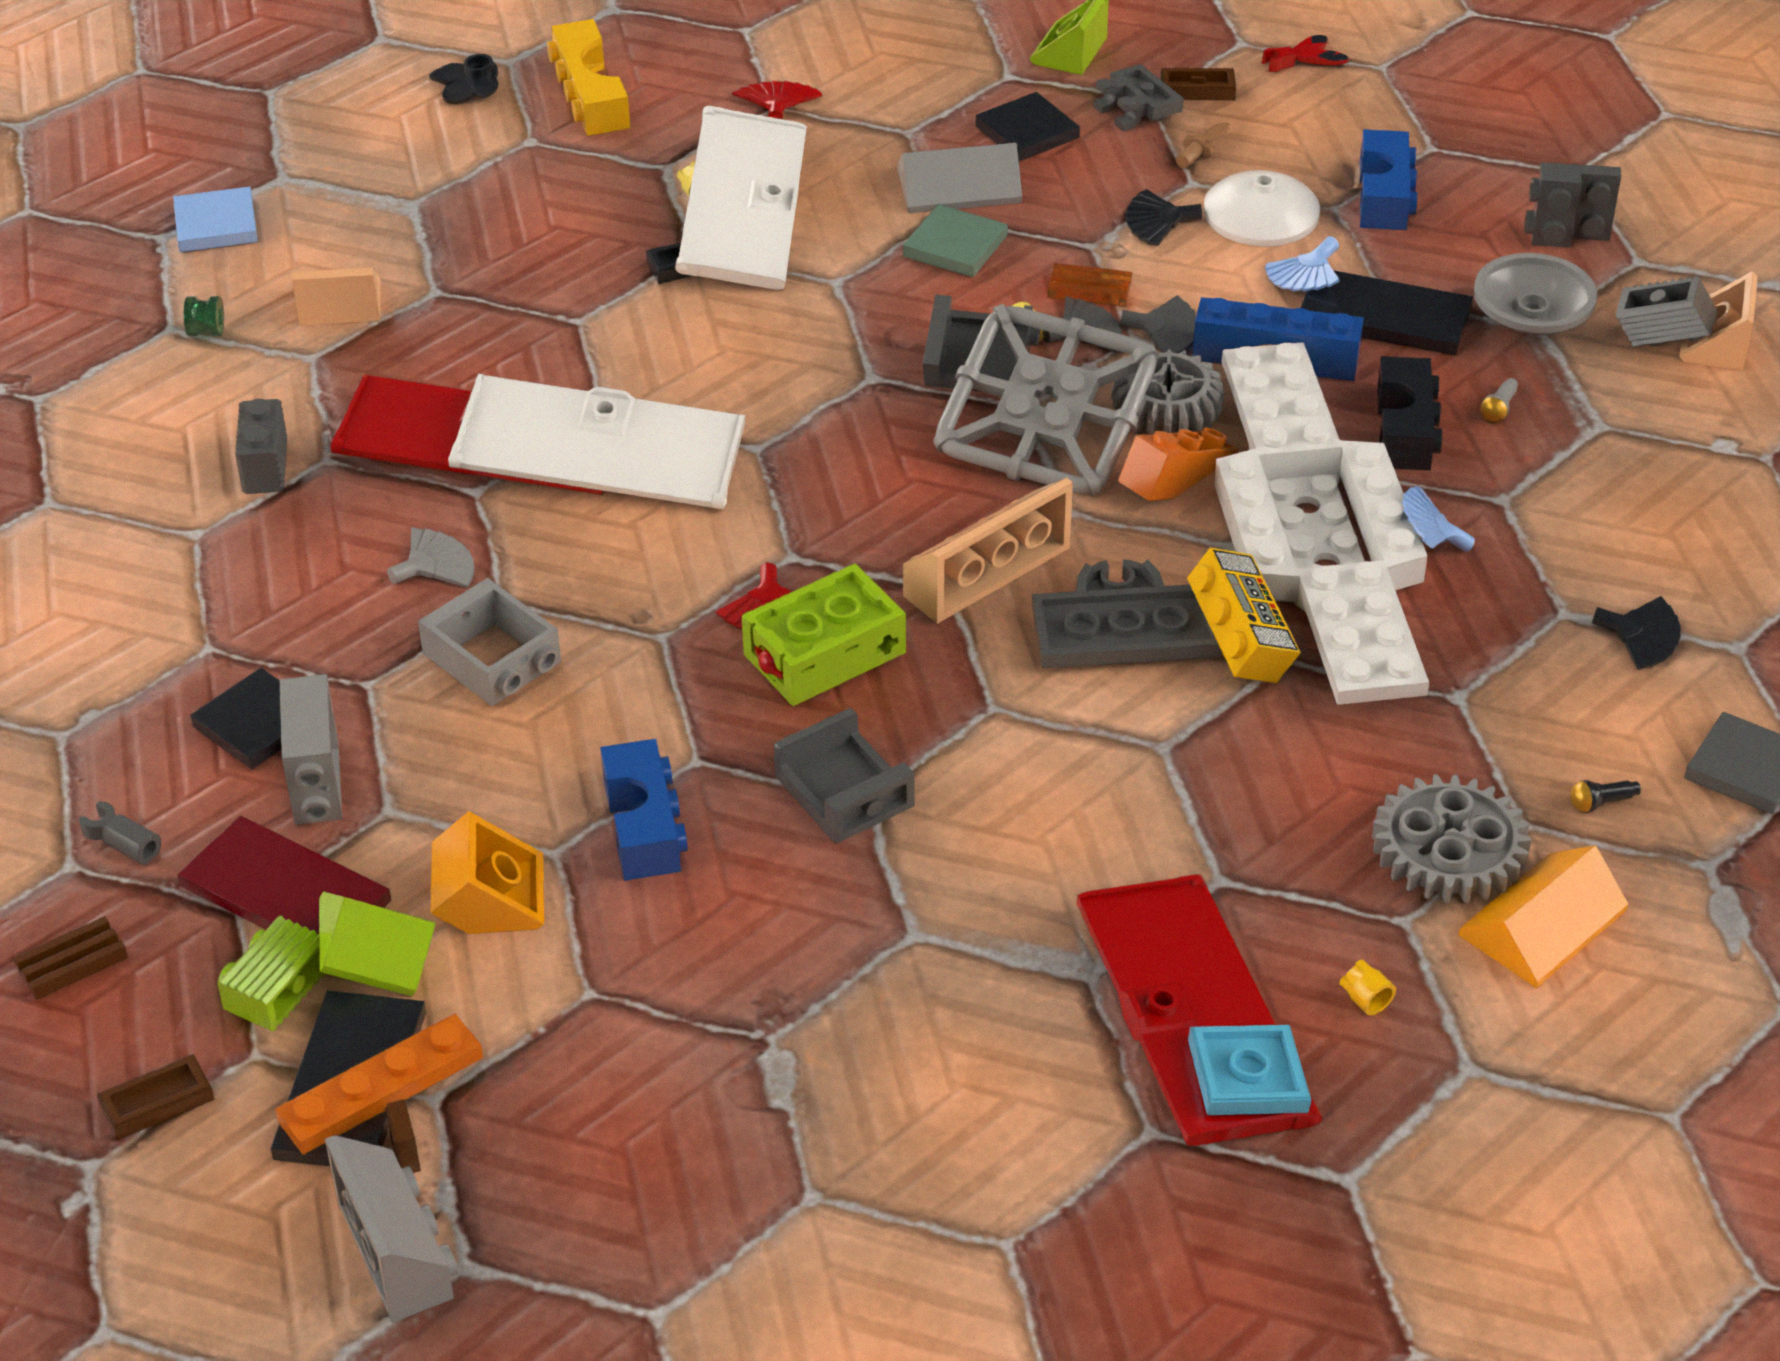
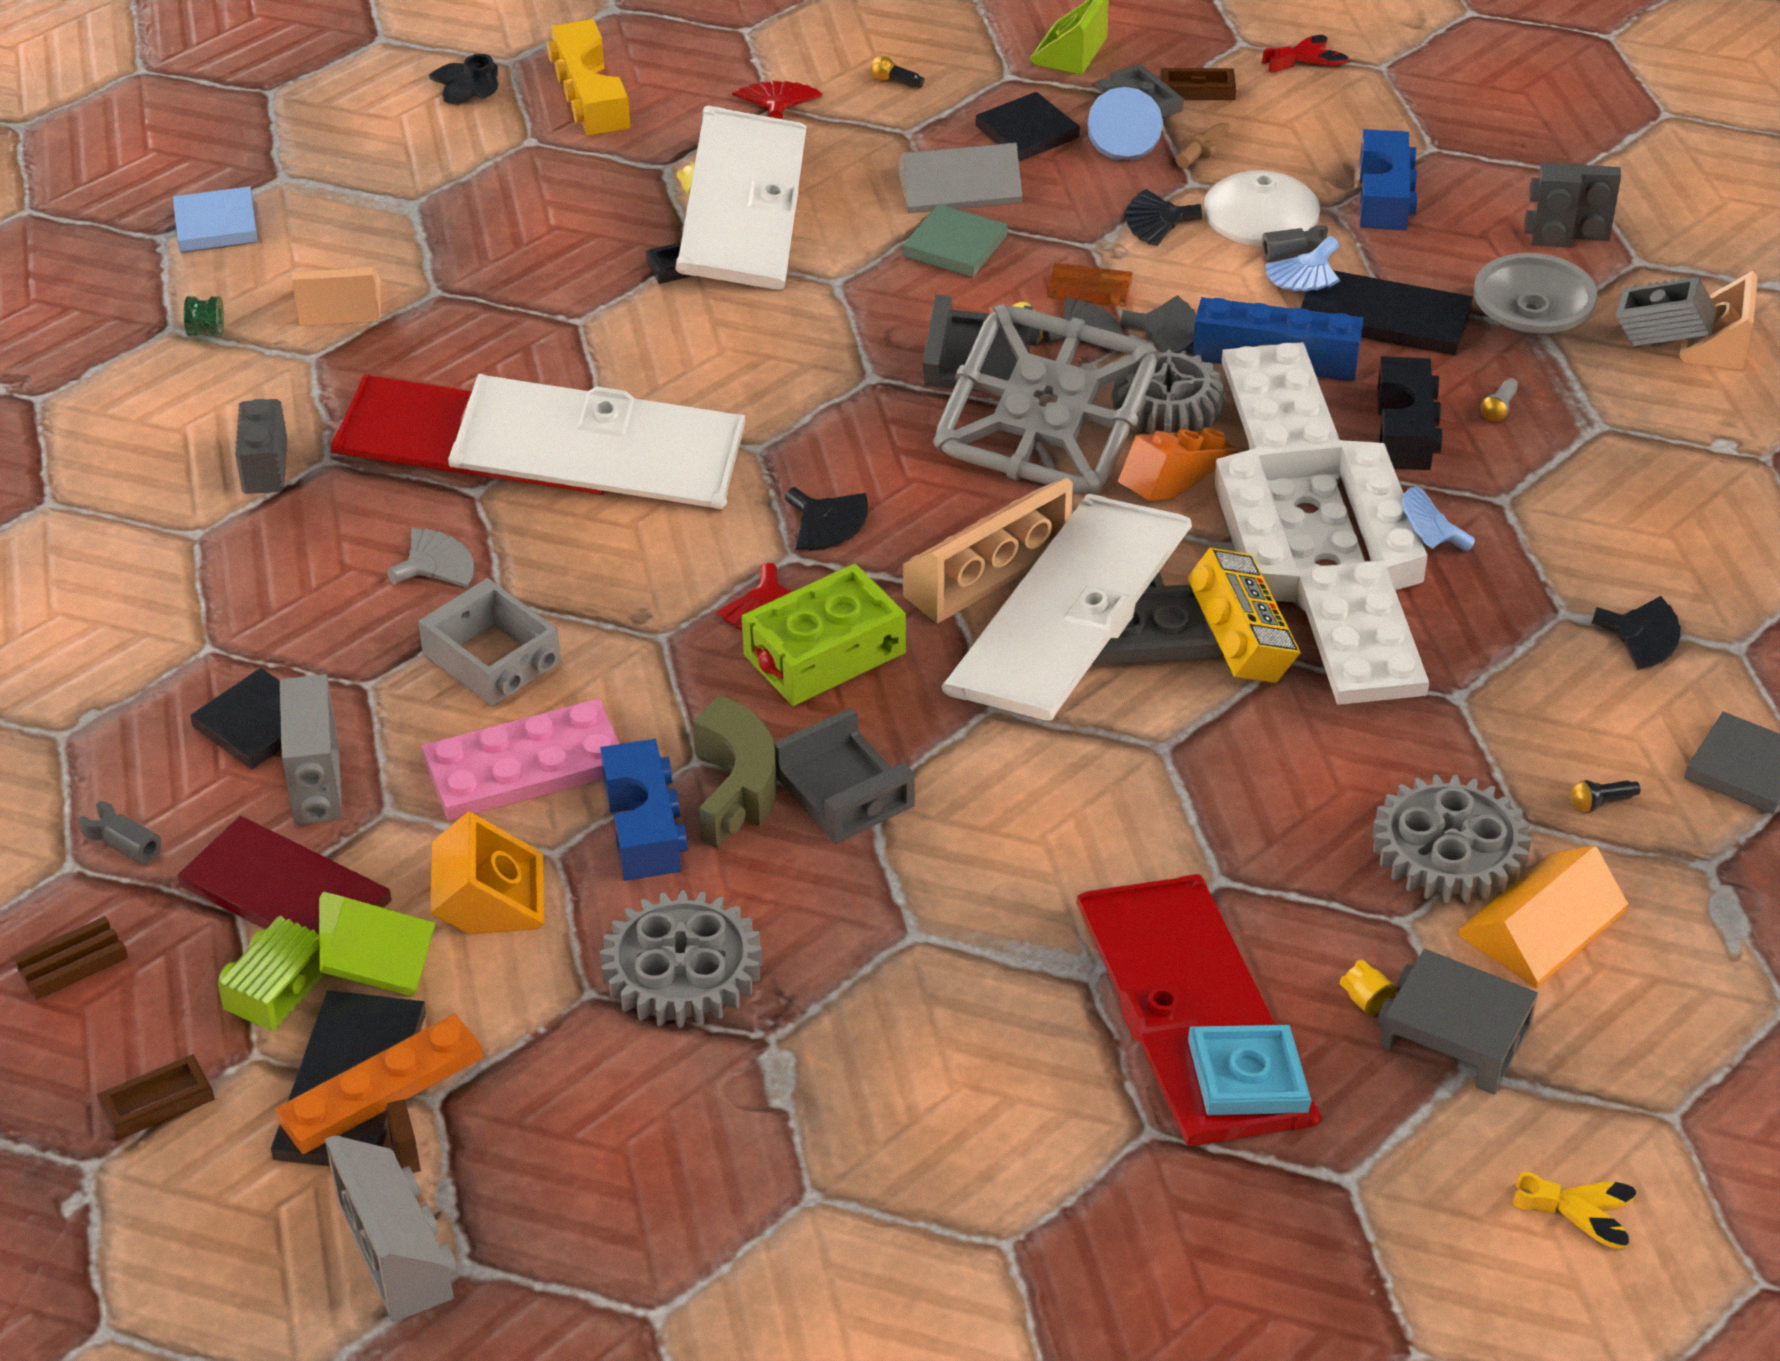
none -> bright pink plate [421,698,620,821]
none -> light grey gear [600,890,763,1028]
none -> olive arch [693,694,777,848]
none -> black hand [785,487,868,551]
none -> piece [871,56,925,88]
none -> white door [942,494,1192,720]
none -> light blue tile [1087,87,1163,161]
none -> dark grey bar [1262,225,1328,262]
none -> dark grey panel [1377,949,1538,1095]
none -> yellow piece [1512,1172,1636,1249]

